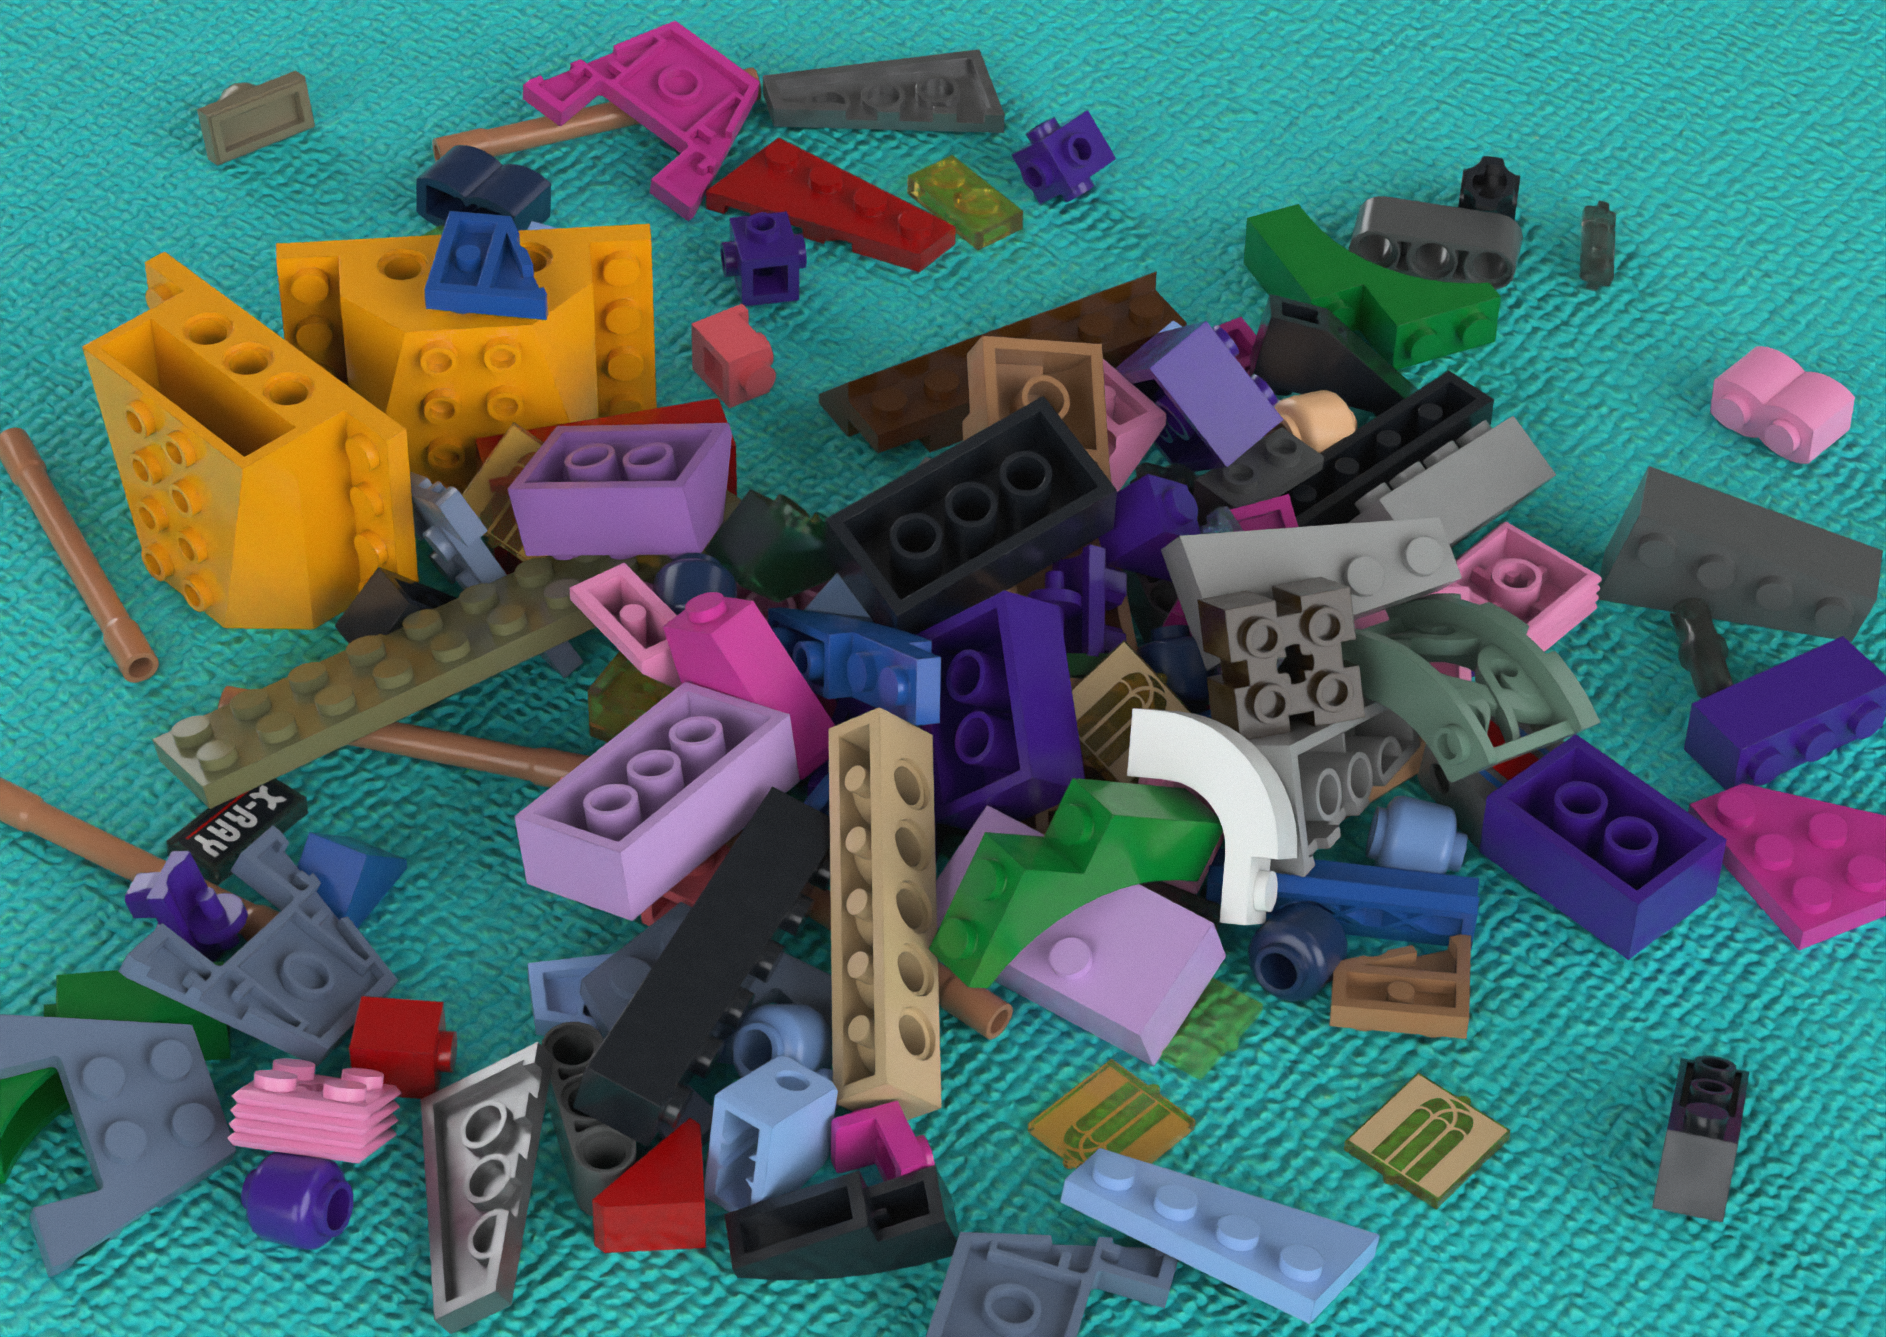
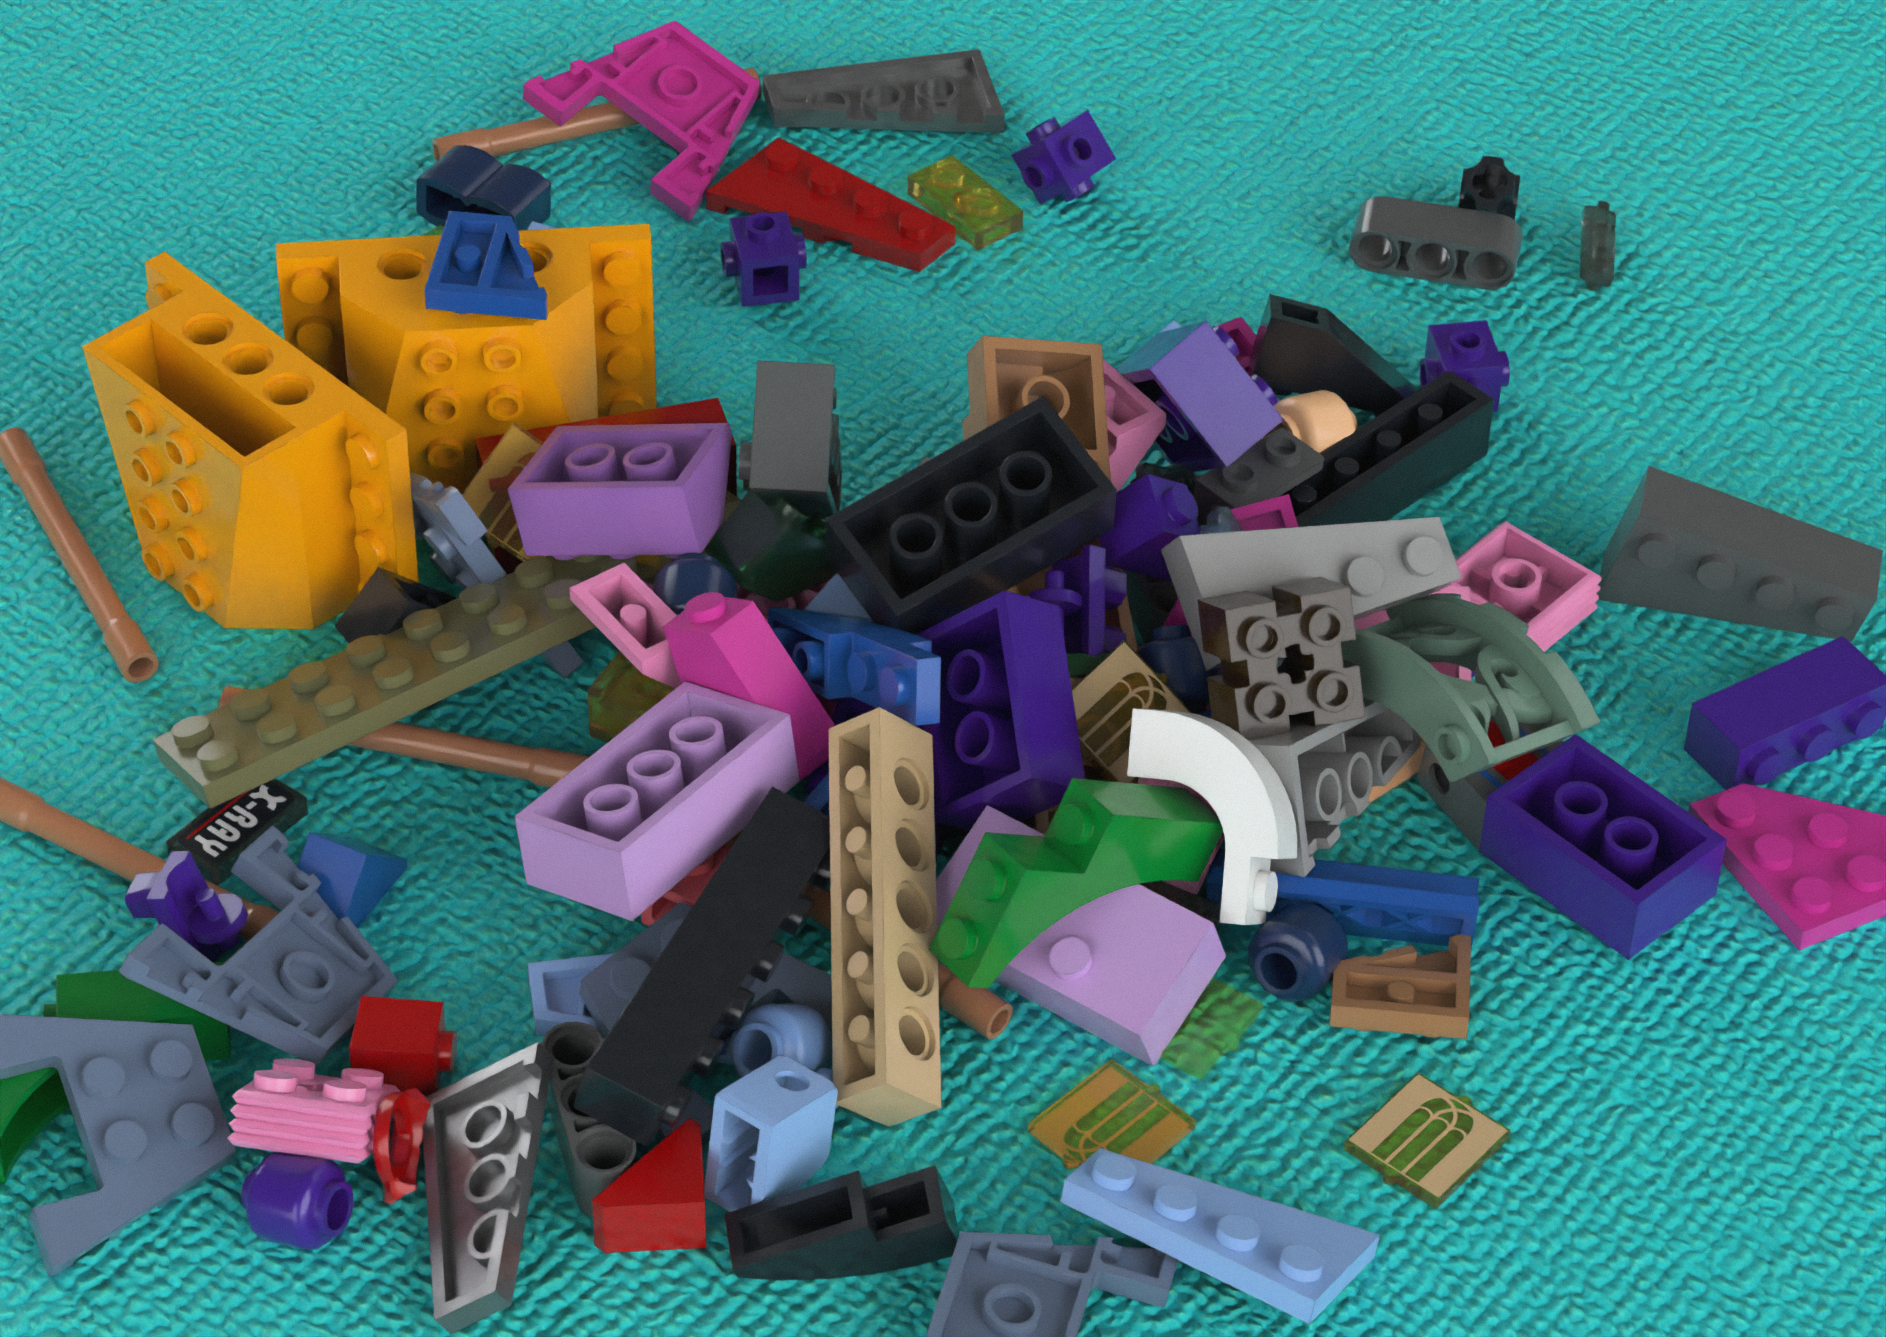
dark tan tile [197,71,315,166] -> none
coral brick [691,304,776,408] -> none
reddish brown slope [819,271,1187,454] -> none
dark pink bracket [831,1100,935,1181] -> none
green arch [1243,204,1501,370] -> none
light grey wedge [1349,415,1556,548] -> none
medium blue head [1365,796,1467,874] -> none
black slope [1652,1055,1749,1222] -> none
clear smoke axle [1670,598,1733,698] -> none
bright pink brick [1710,346,1855,464] -> none
none -> red piece [373,1088,431,1204]
none -> dark grey wedge [739,361,843,530]
none -> dark purple brick [1419,320,1510,412]

